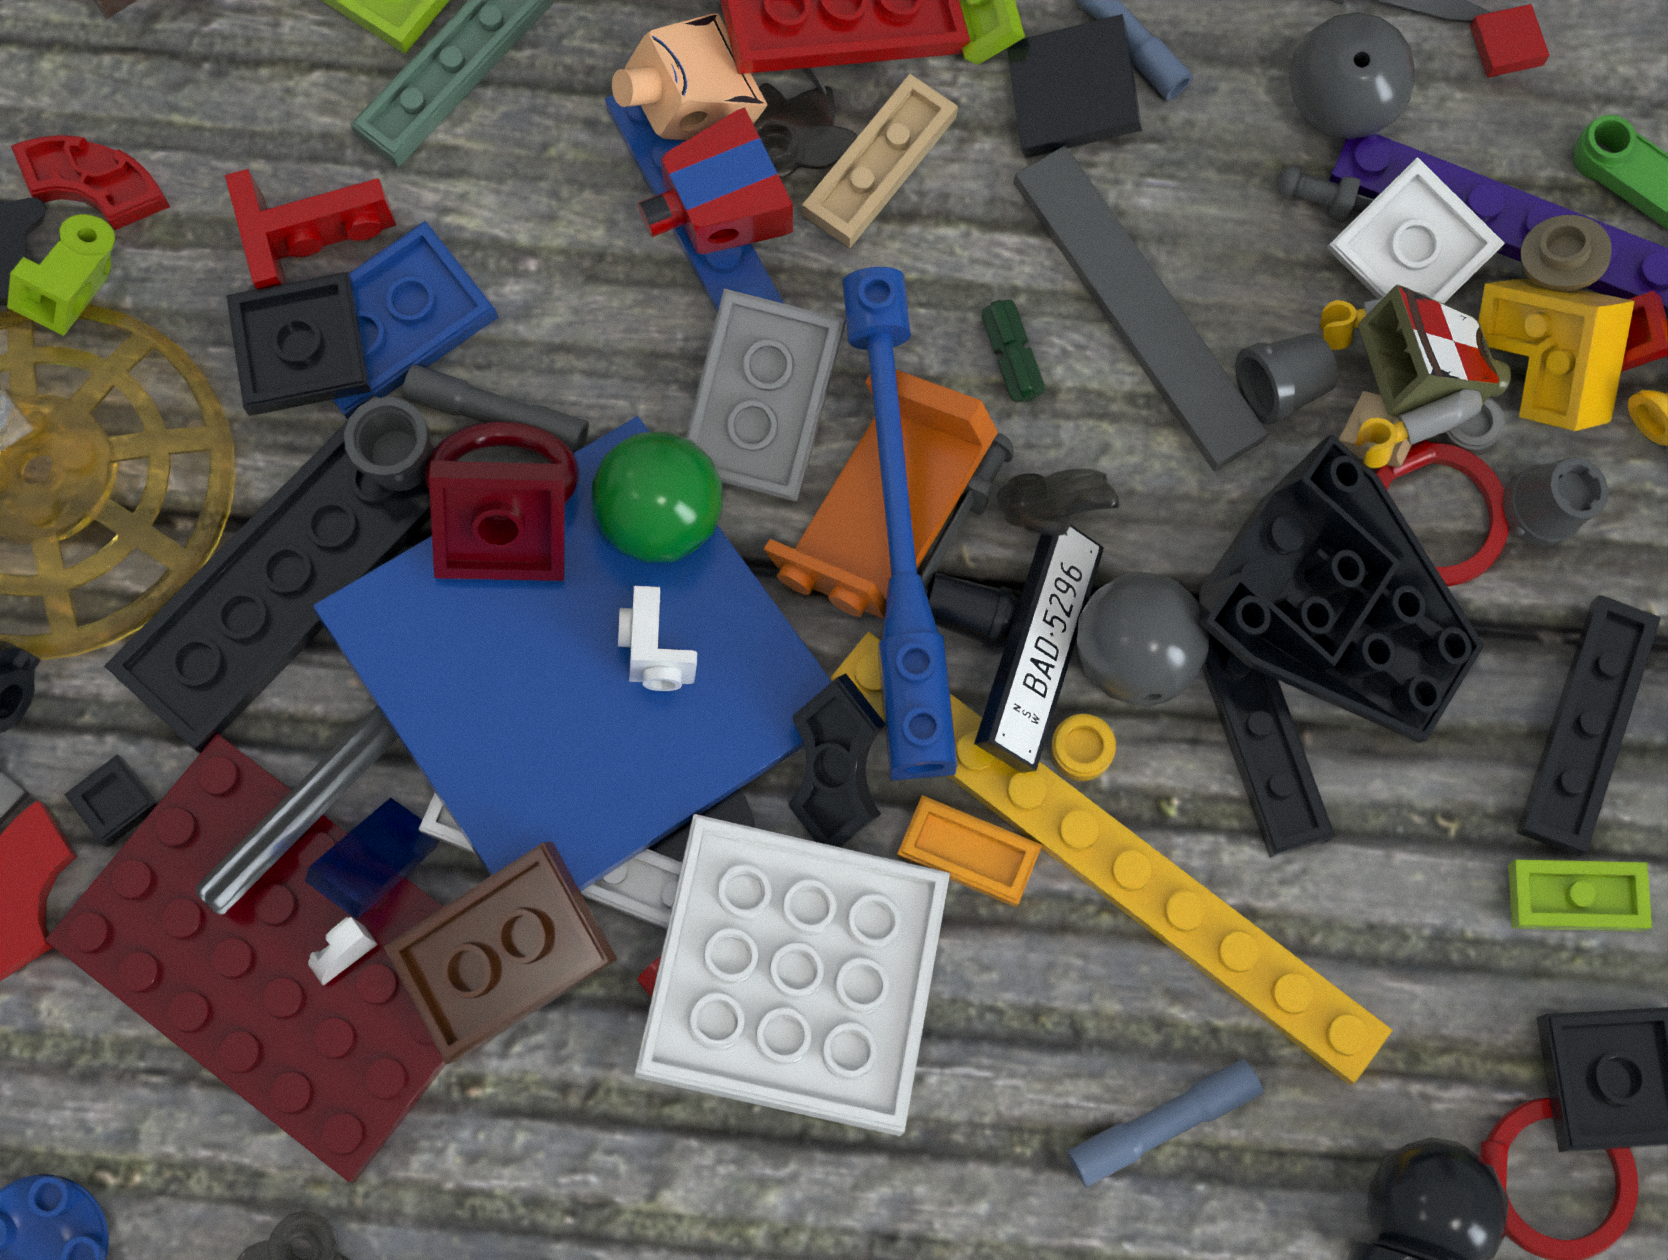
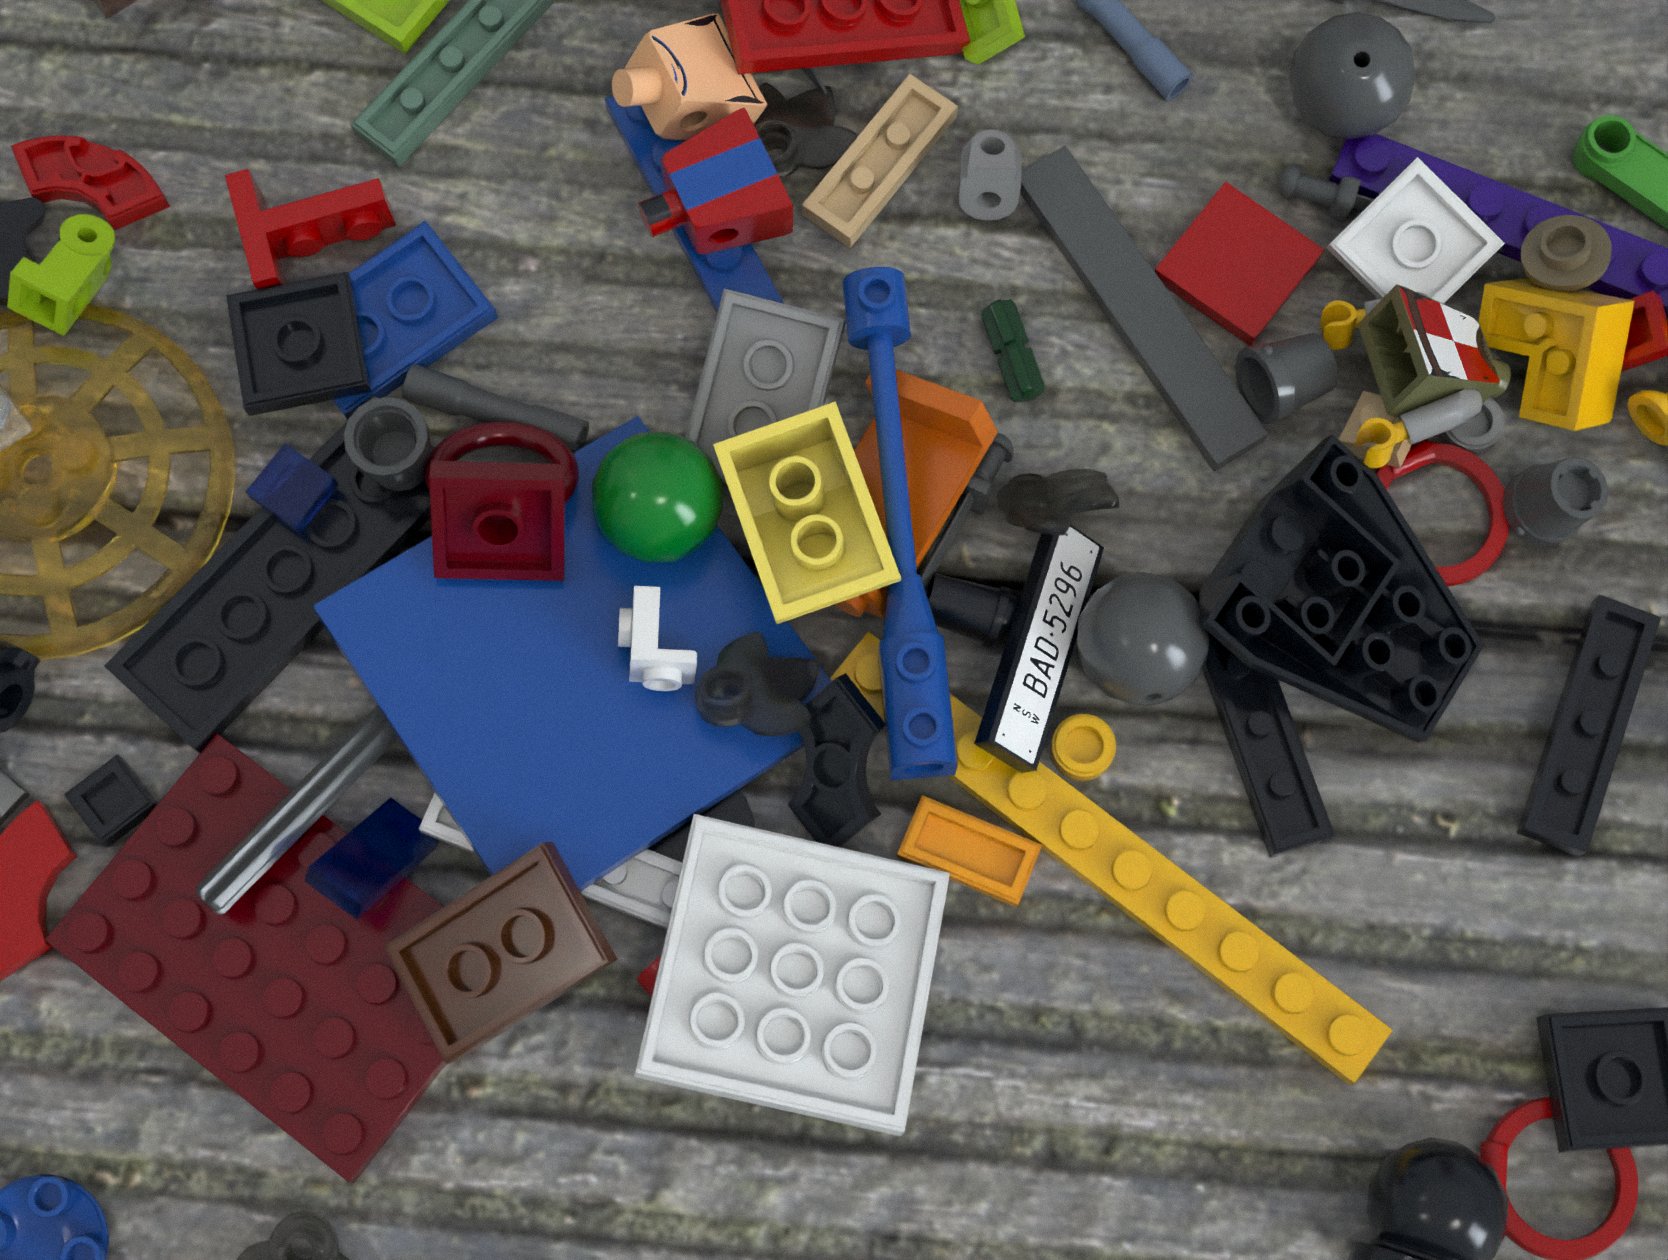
white tile [308,917,378,985] -> none
black tile [1007,14,1143,158] -> none
sand blue piece [1066,1058,1263,1188] -> none
red tile [1470,4,1550,78] -> none
lime plate [1508,859,1652,932] -> none
none -> clear blue tile [245,443,339,534]
none -> clear smoke plate [694,632,819,736]
none -> light yellow slope [713,401,901,624]
none -> light grey piece [958,129,1022,221]
none -> red tile [1154,182,1325,346]

